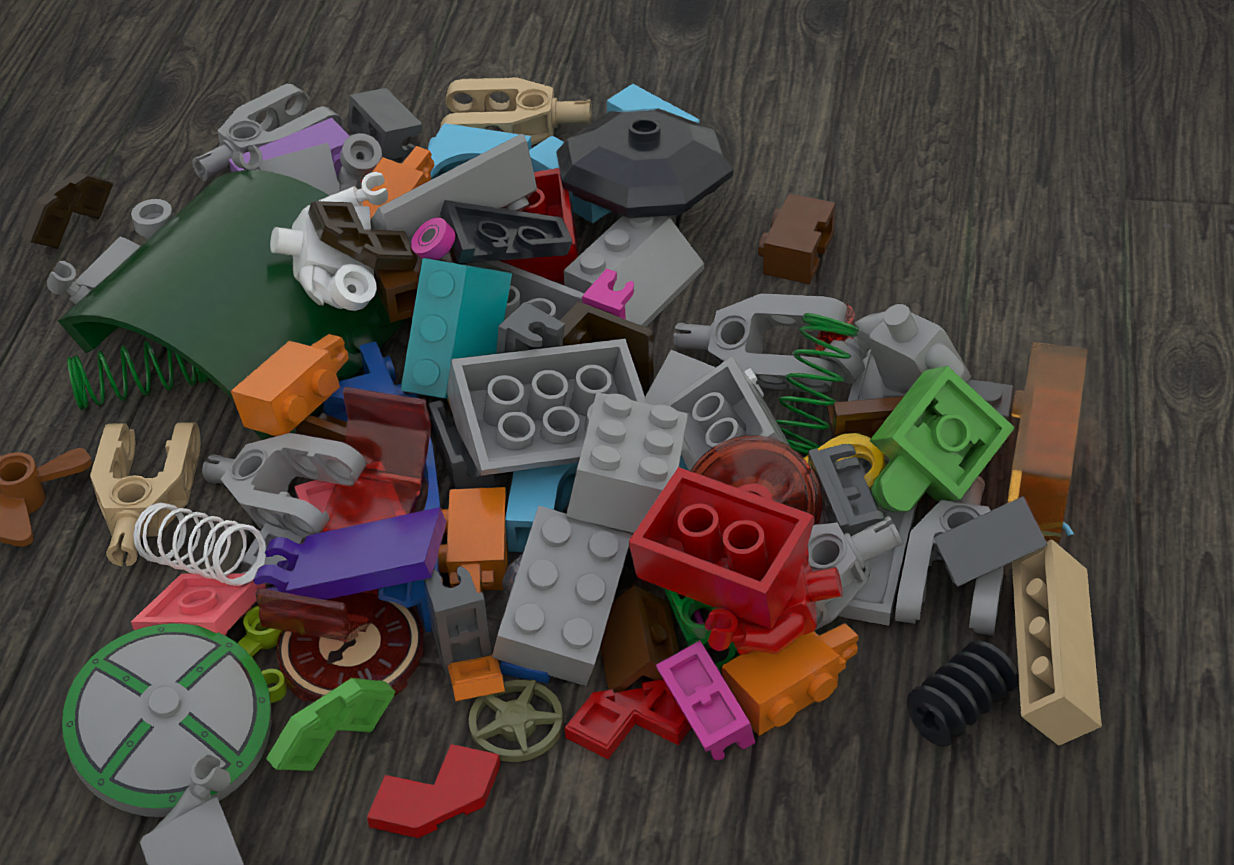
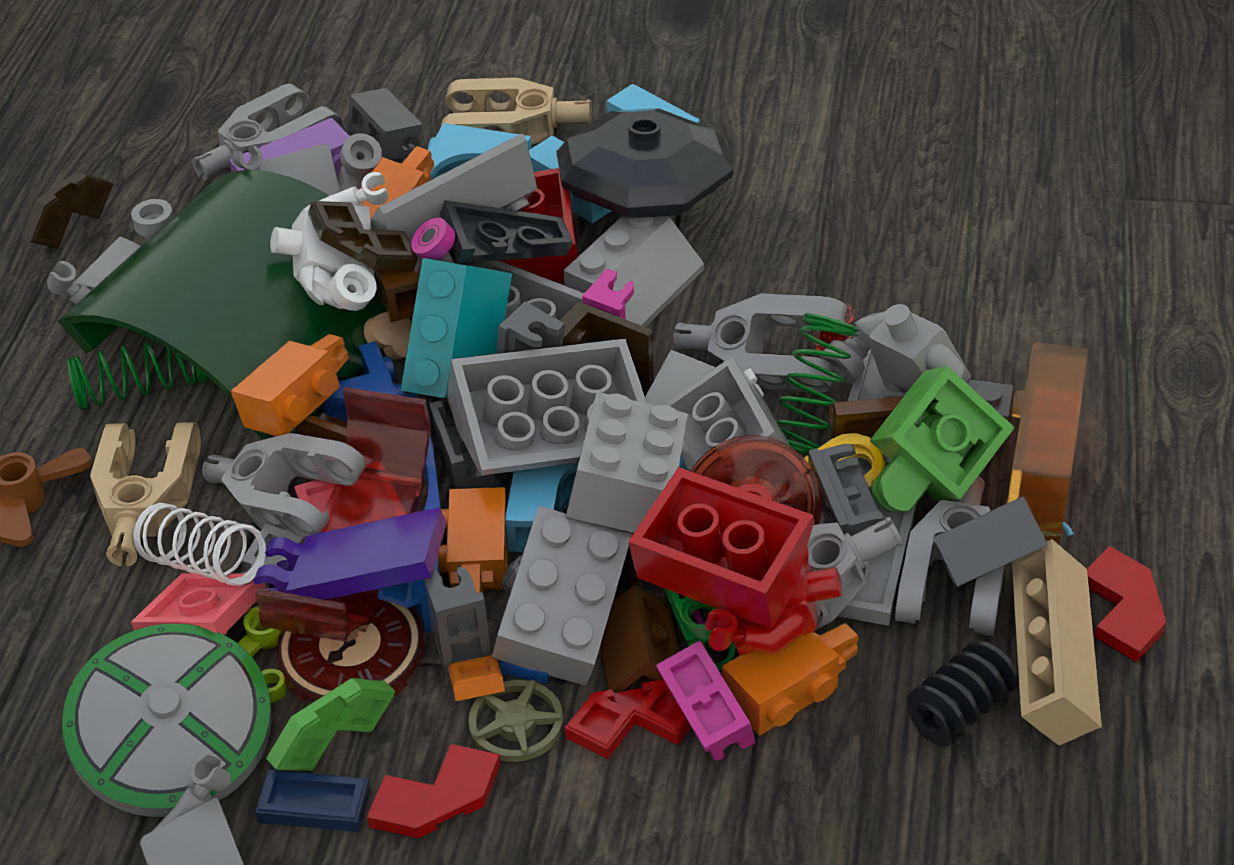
reddish brown brick [758,193,835,284] -> none
none -> dark blue tile [255,769,371,832]
none -> light nougat tile [364,312,412,360]
none -> red tile [1087,546,1166,662]

